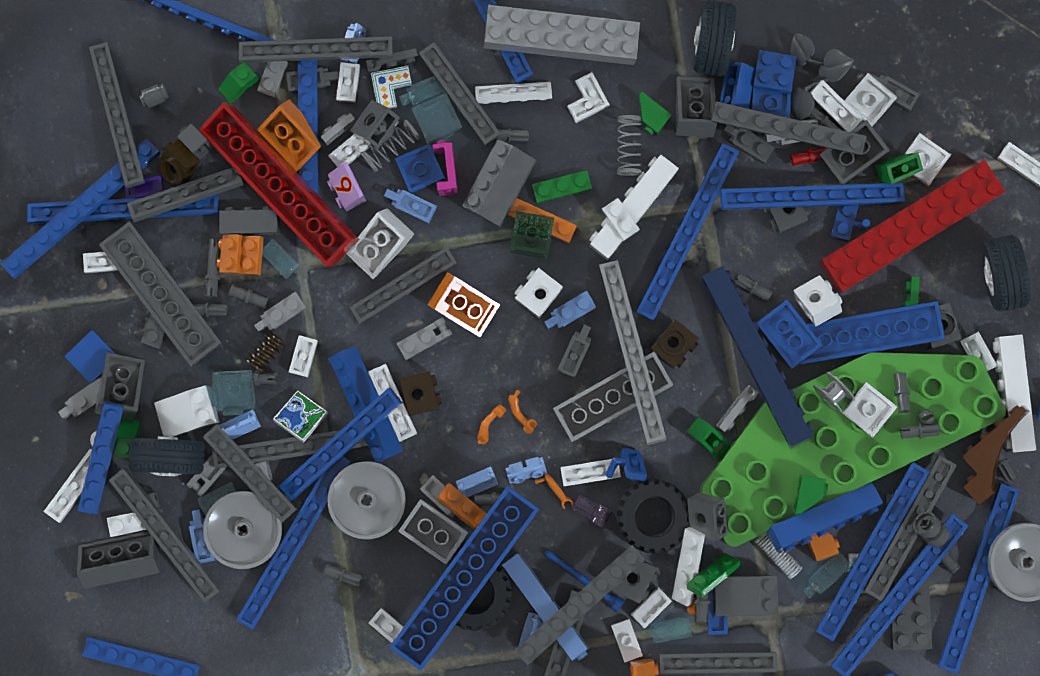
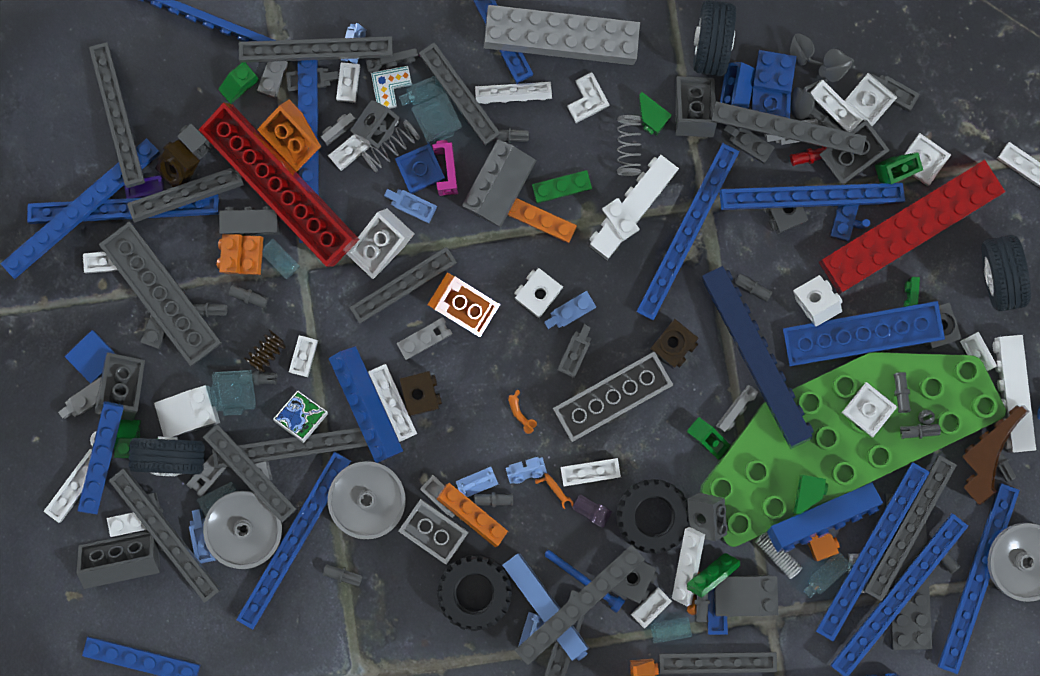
dark grey brick [139,84,169,108] -> none
dark grey pin [205,239,220,297] -> none
light blue hinge [219,409,261,440] -> none
light grey hinge [254,292,306,332] -> none
blue plate [279,387,403,501] -> none
lavender slope [327,161,367,212] -> none
white plate [369,608,404,643] -> none
blue brick [389,486,539,671] -> none
orange piece [477,405,506,444] -> none
clear green slope [510,211,554,259] -> none
light grey plate [599,260,666,445] -> none
blue plate [605,448,647,481] -> none
white plate [611,619,643,662] -> none
blue plate [757,300,823,369] -> none
light grey piece [813,372,855,414] -> none
dark grey wheel [913,512,950,547] -> none

